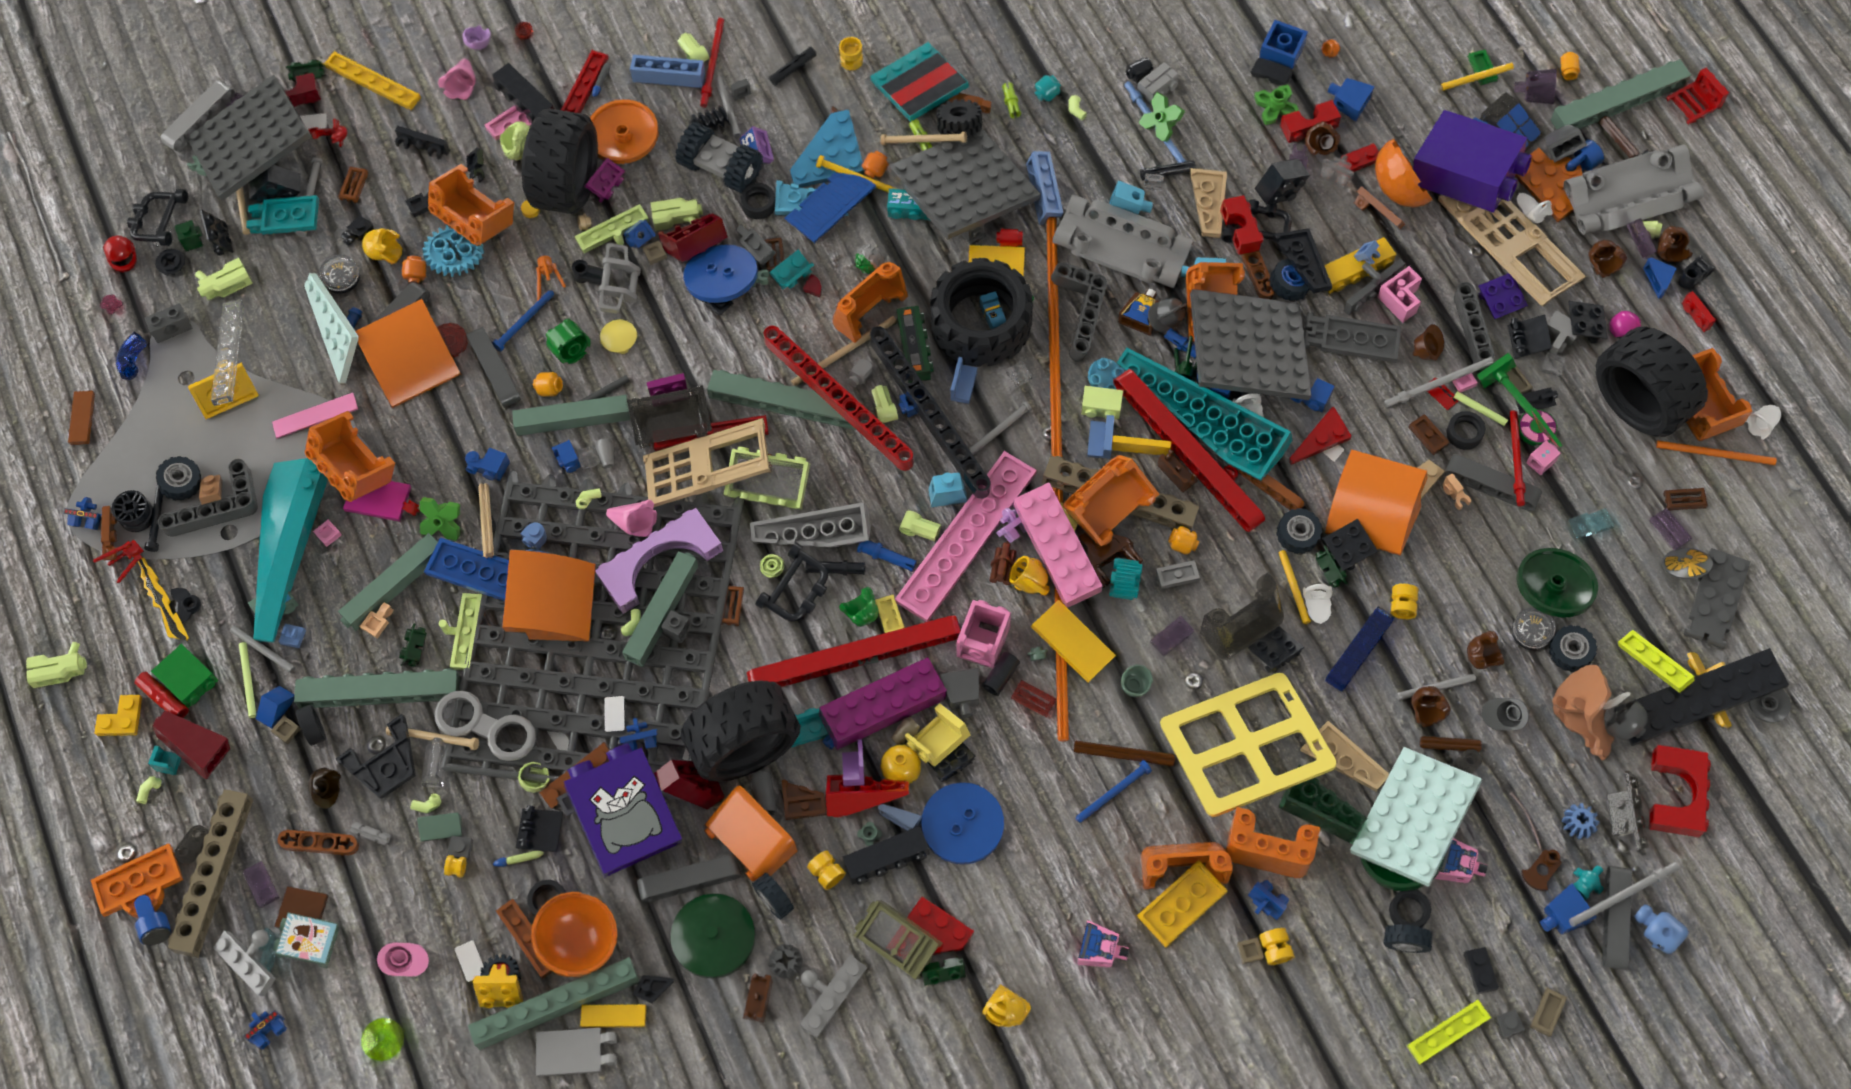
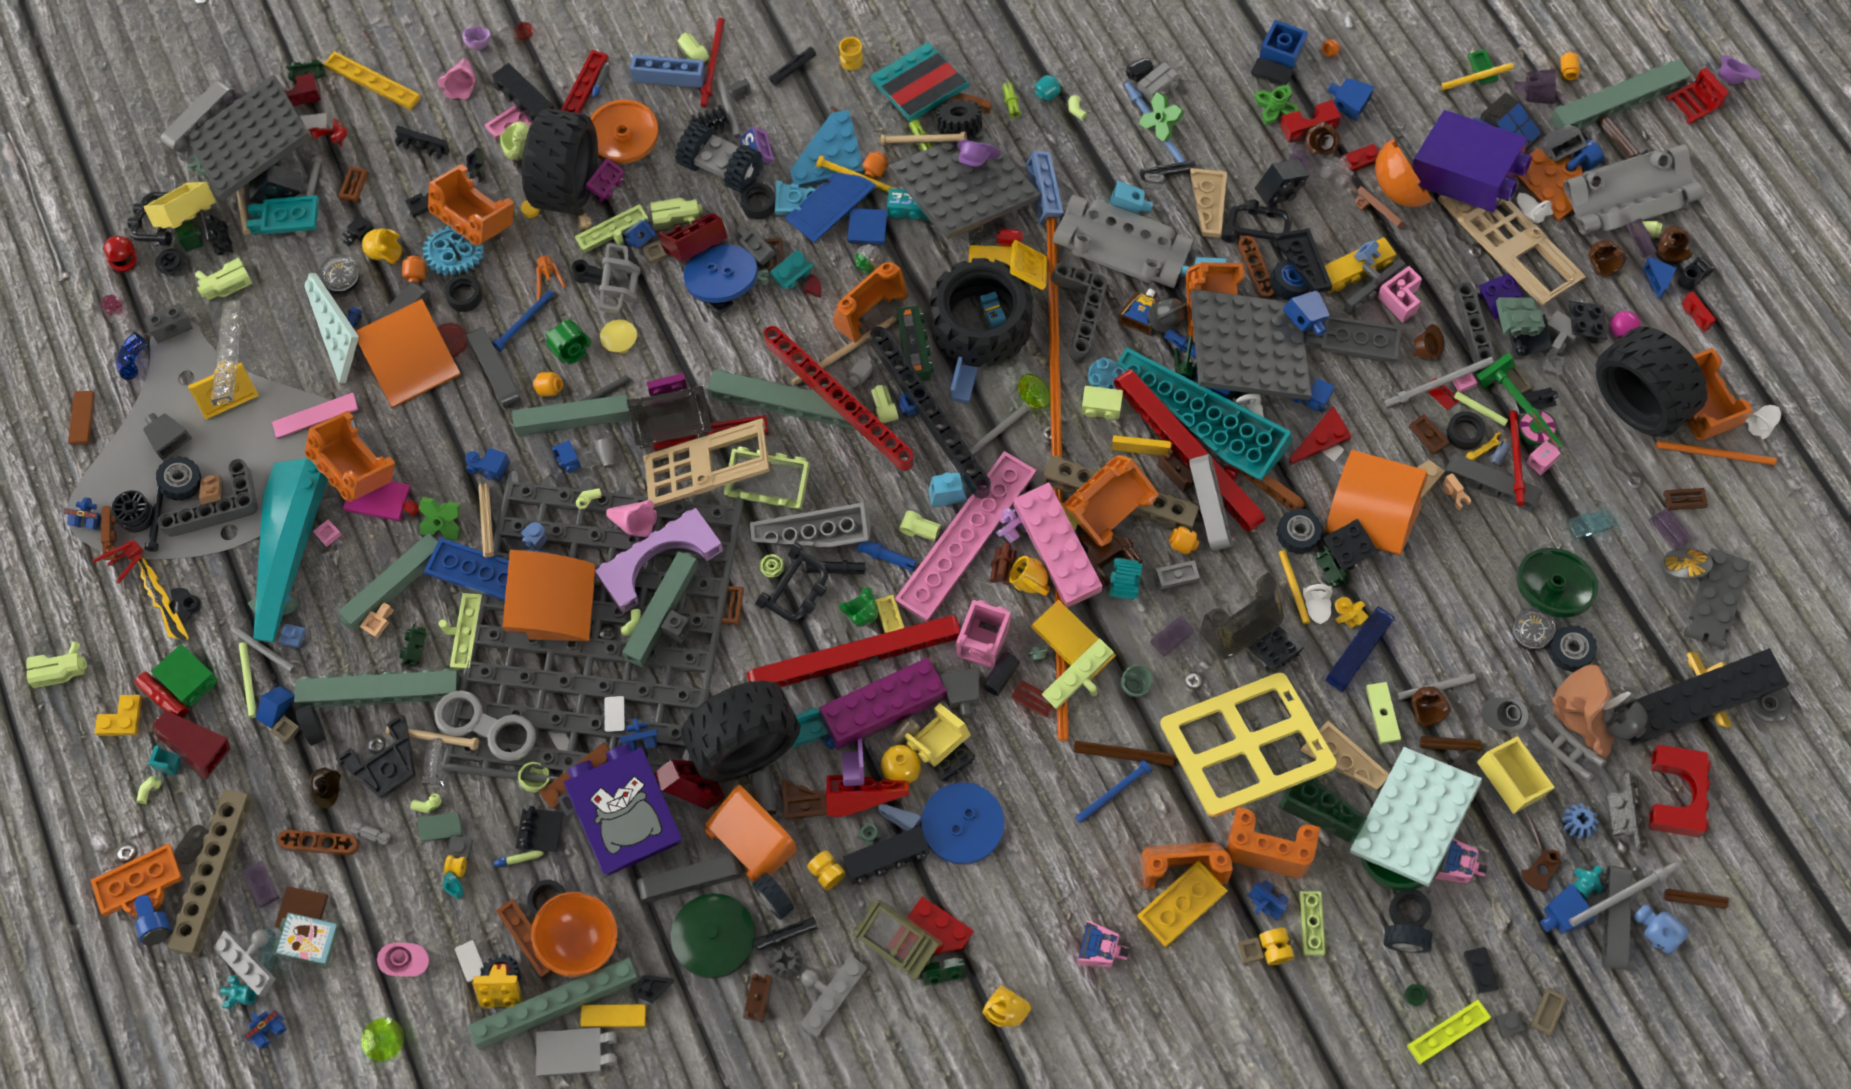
medium blue panel [1087,415,1114,459] -> none
red arch [1220,195,1263,255] -> none
yellow wheel [1390,583,1419,619] -> none
reddish brown hair [1467,631,1504,669] -> none
neon yellow plate [1618,630,1695,693] -> none
none -> dark grey torso [143,413,192,460]
none -> light yellow piece [144,182,216,229]
none -> teal piece [220,975,257,1009]
none -> teal tile [443,872,464,900]
none -> black tyre [445,275,483,312]
none -> black pin [754,916,818,951]
none -> blue tile [848,208,887,245]
none -> medium lavender piece [957,140,1001,167]
none -> yellow tile [1010,240,1047,290]
none -> clear neon green dish [1018,374,1050,409]
none -> yellowish green plate [1042,638,1114,710]
none -> light grey beam [1189,454,1233,552]
none -> blue torso [1283,291,1329,336]
none -> yellowish green tile [1299,891,1325,955]
none -> yellow hips [1335,597,1369,629]
none -> yellowish green tile [1366,682,1401,744]
none -> dark green tile [1404,984,1427,1007]
none -> yellow piece [1465,432,1507,461]
none -> light yellow piece [1477,736,1555,814]
none -> sand blue pin [1490,440,1512,466]
none -> sand green plate [1496,297,1545,336]
none -> light grey piece [1531,713,1606,781]
none -> reddish brown axle [1664,888,1729,909]
none -> medium lavender piece [1717,55,1761,84]

